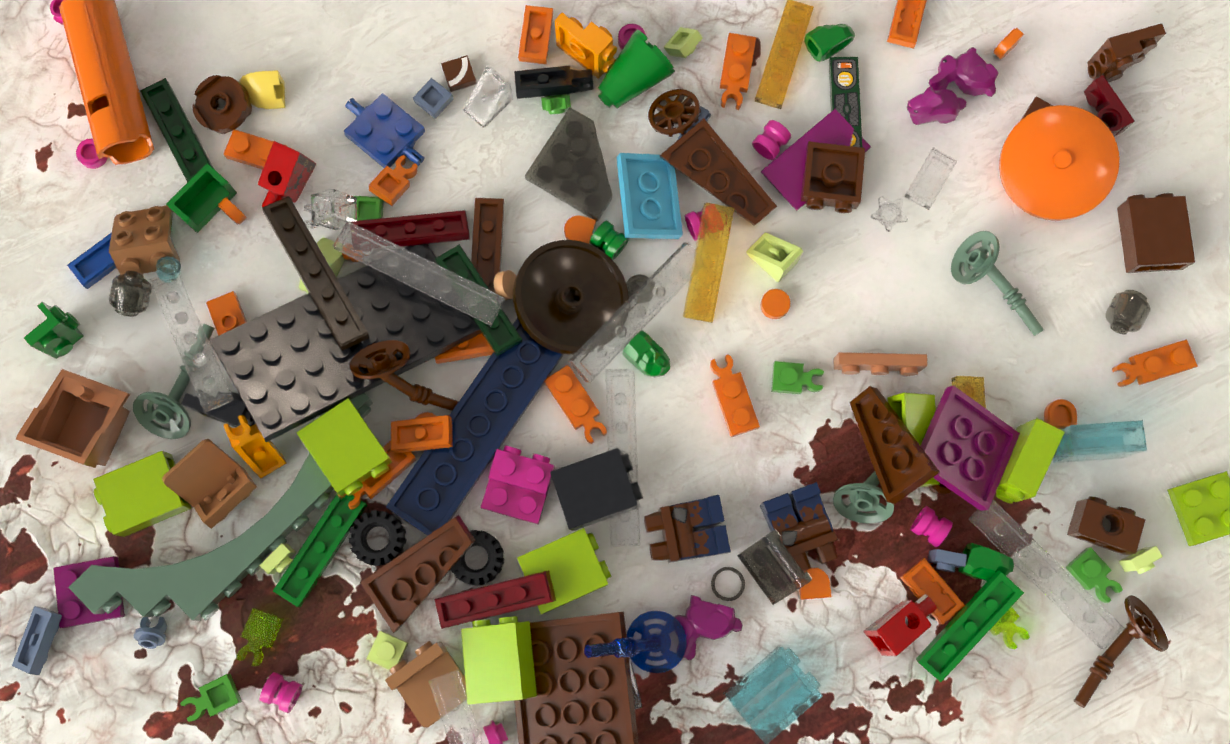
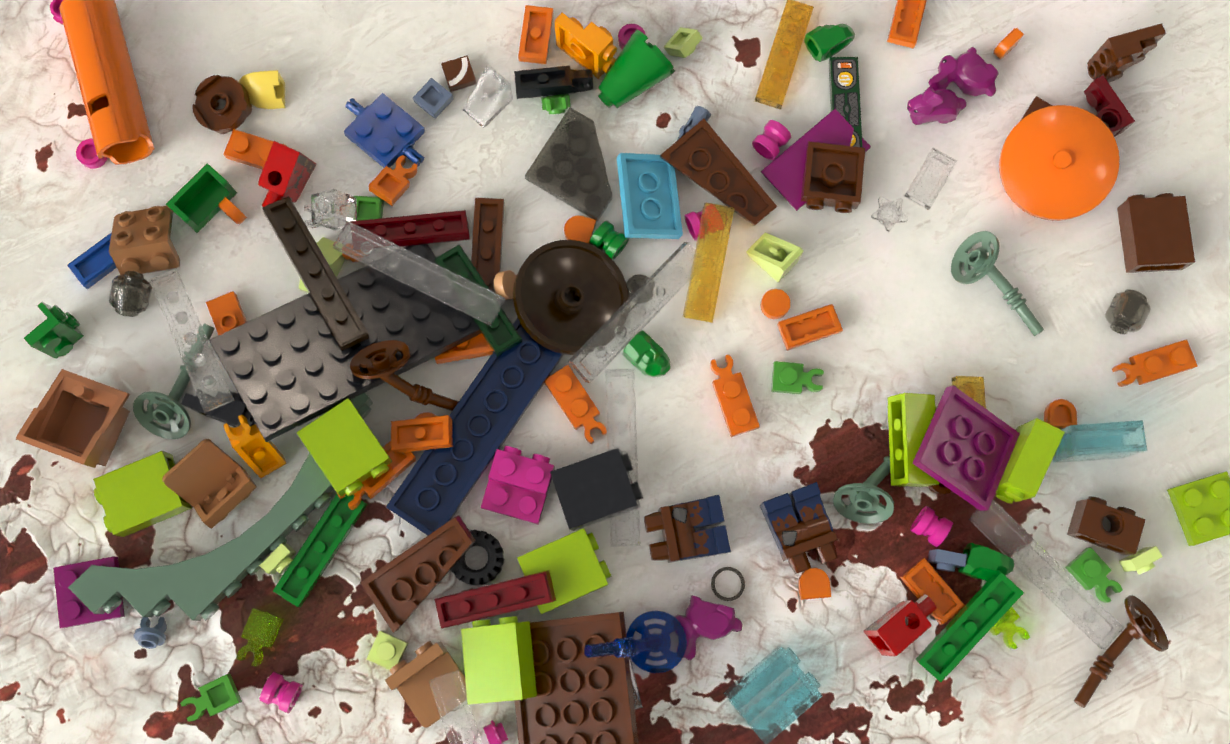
sand blue plate [12,606,62,675] -> none
dark green tile [140,78,214,183] -> none
clear light blue hinge [156,256,181,283] -> none
black tyre [349,510,407,566] -> none
reddish brown wheel [648,89,701,137] -> none
orange plate [720,33,756,110] -> none
clear smoke plate [737,529,812,605] -> none
nougat plate [833,352,927,376] -> none
reddish brown wing [849,386,940,504] -> none
none -> orange plate [777,304,843,351]

